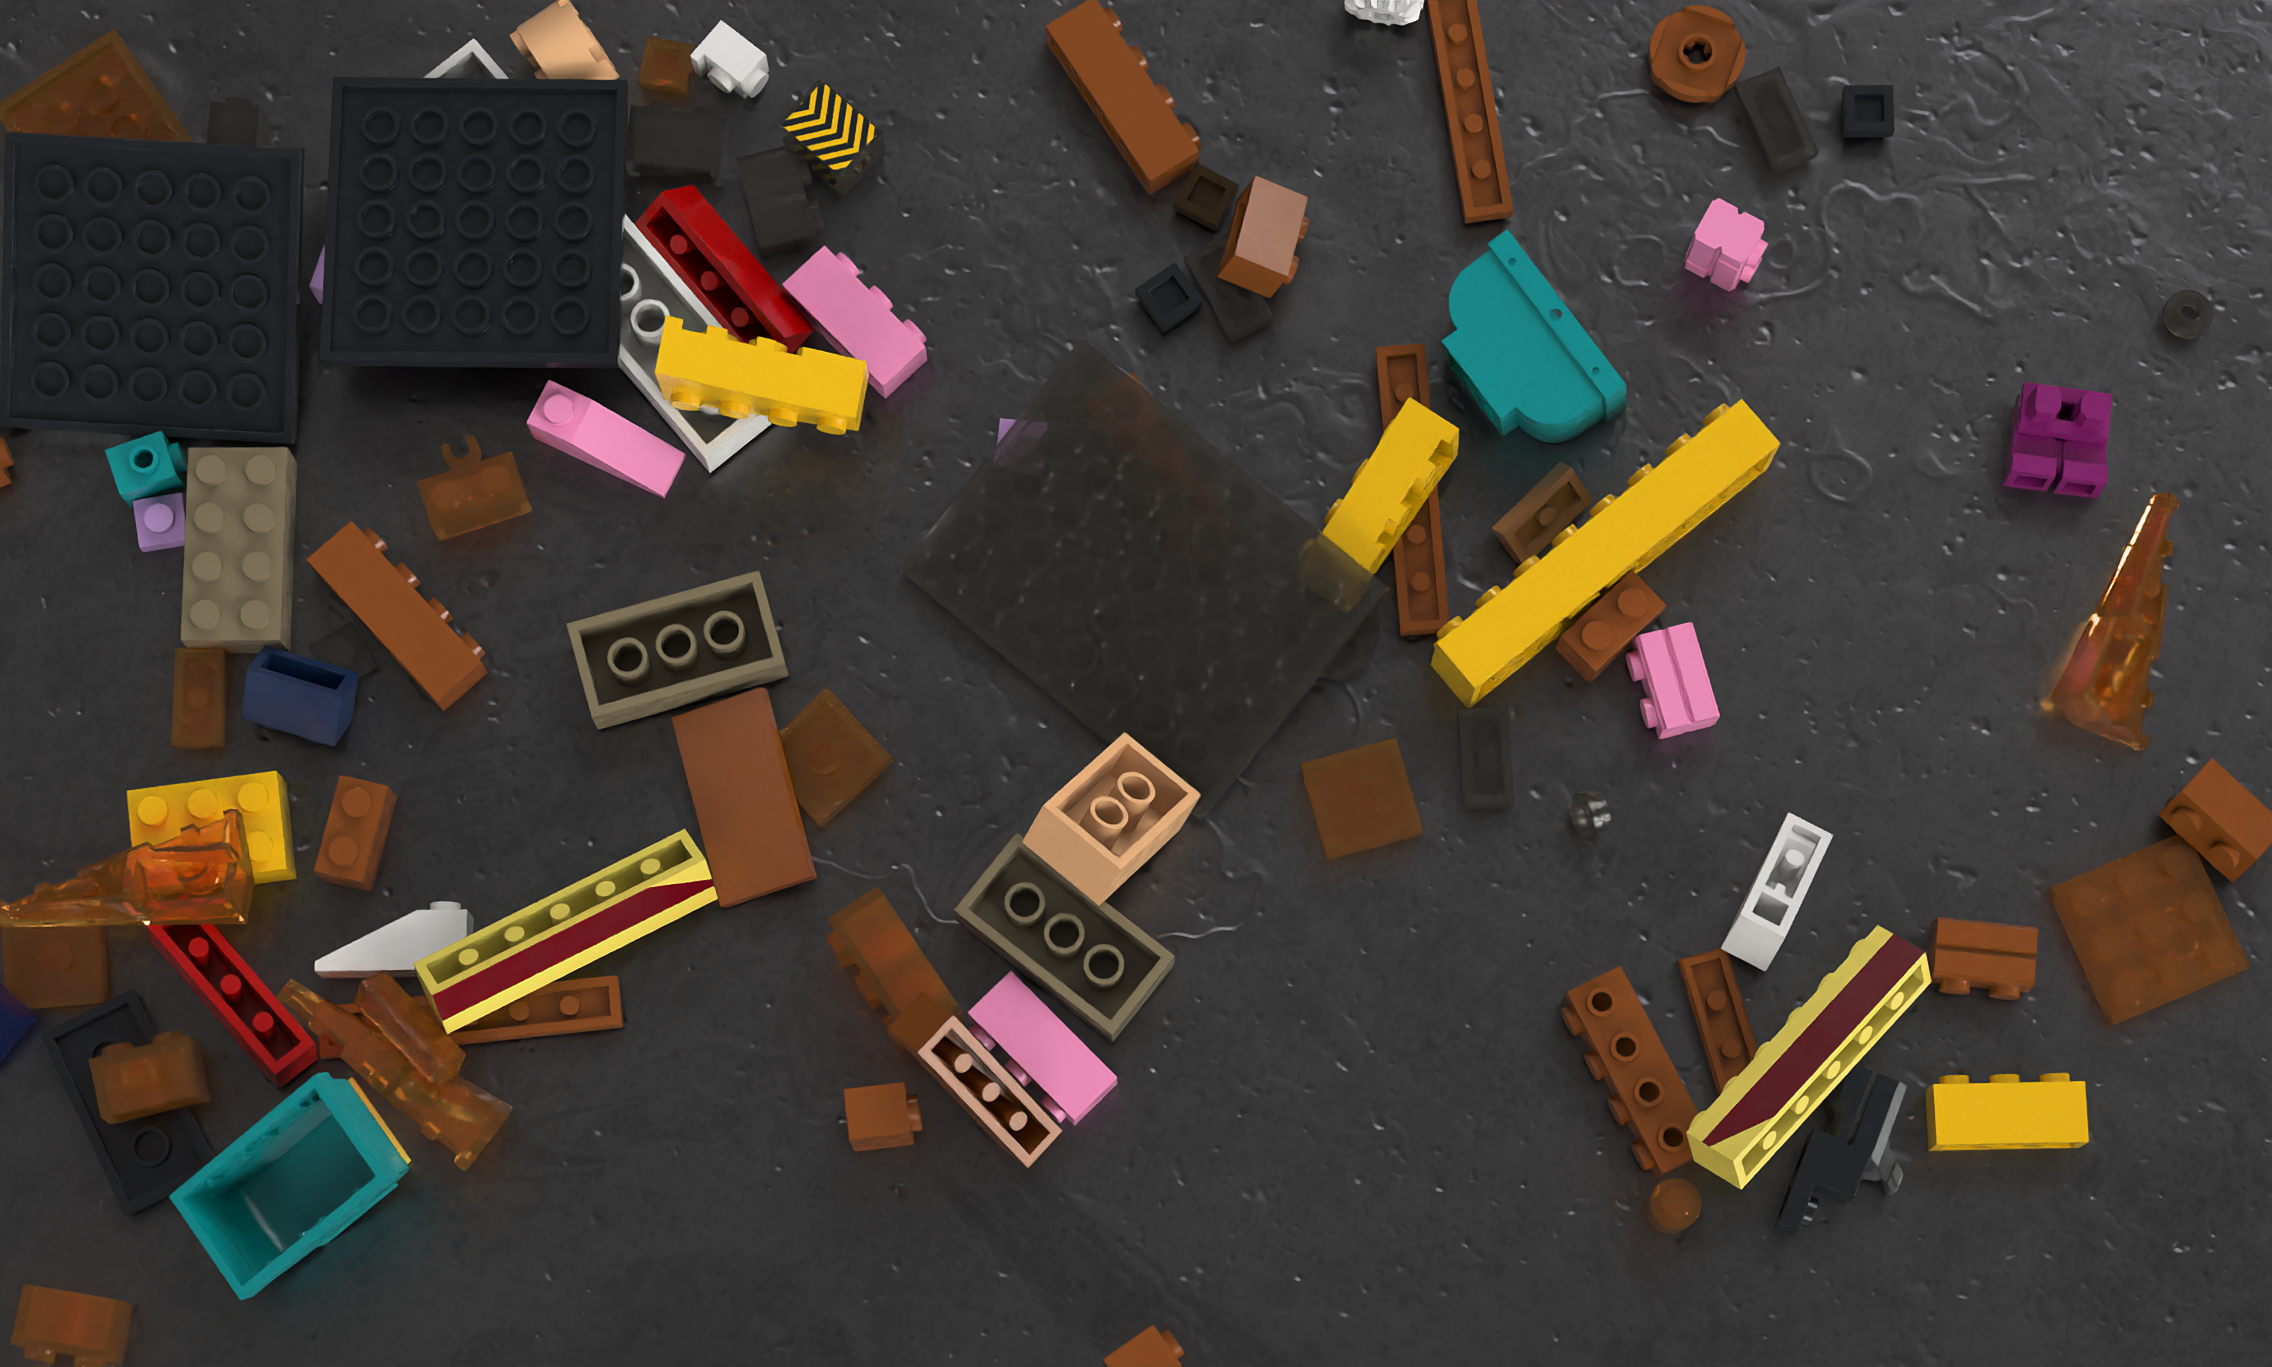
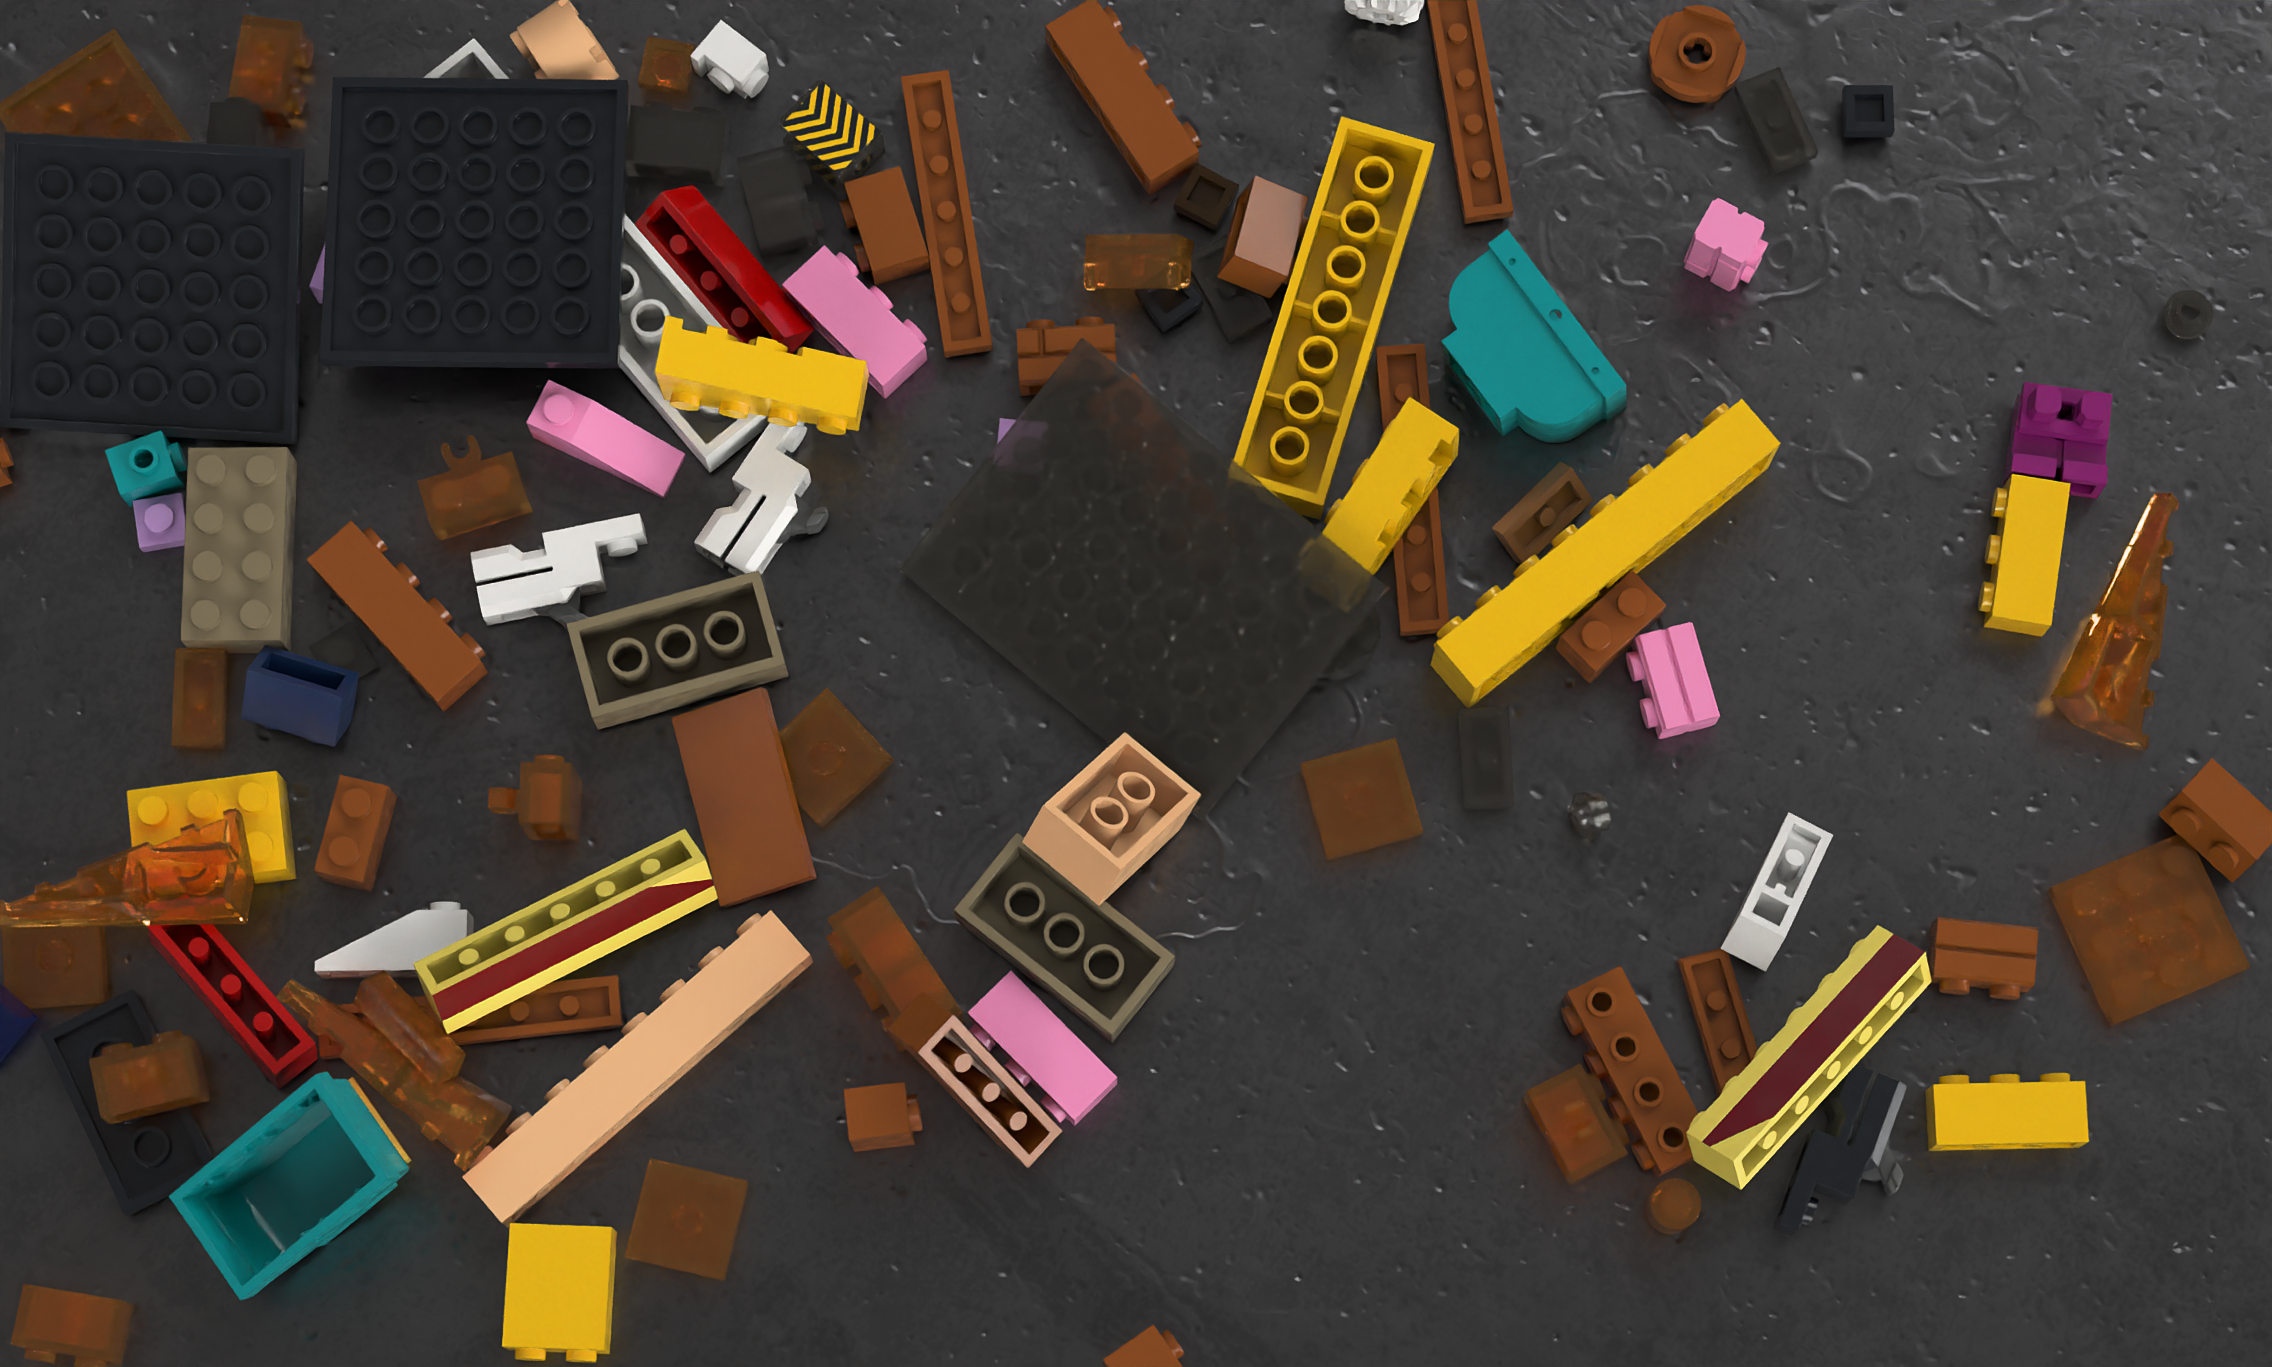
none -> clear orange brick [227,14,313,129]
none -> light nougat brick [462,910,813,1228]
none -> white plate [471,513,648,630]
none -> clear orange brick [488,755,582,841]
none -> yellow brick [502,1223,617,1363]
none -> clear orange plate [625,1158,749,1282]
none -> white plate [694,421,829,576]
none -> dark orange brick [839,166,930,286]
none -> dark orange plate [901,69,993,357]
none -> dark orange brick [1016,317,1117,396]
none -> clear orange hinge [1083,234,1194,290]
none -> yellow brick [1227,116,1435,520]
none -> clear orange brick [1523,1063,1630,1186]
none -> yellow brick [1978,474,2071,637]

